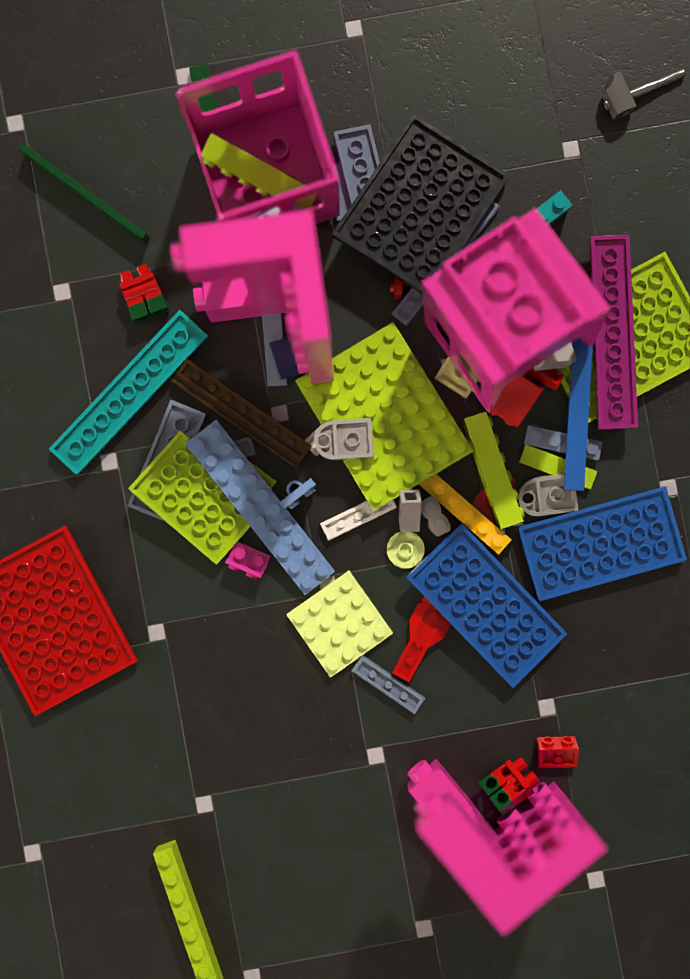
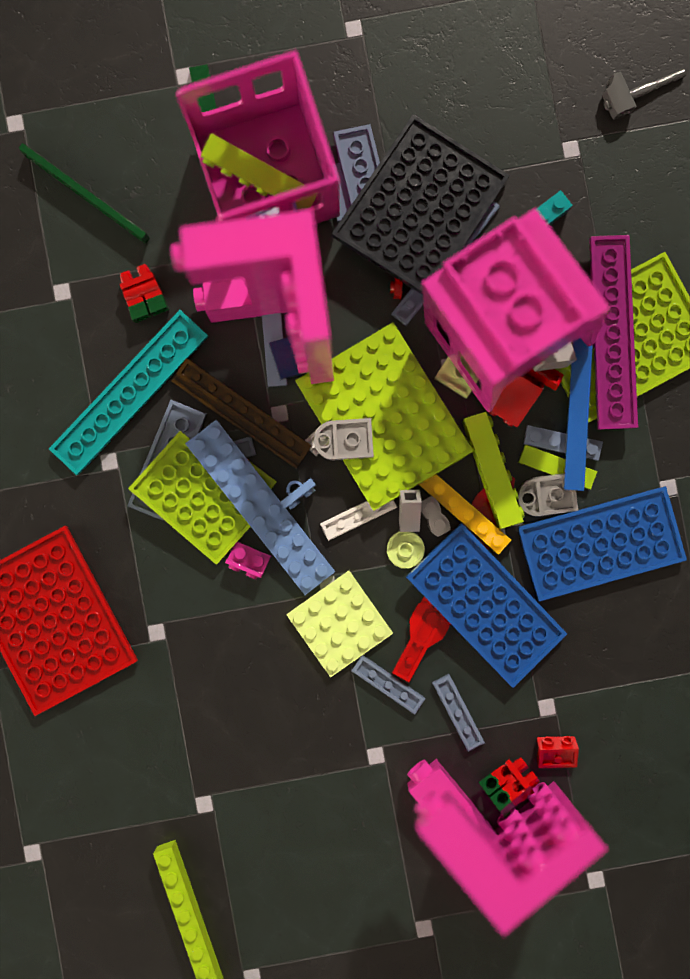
none -> sand blue tile [432,674,485,752]

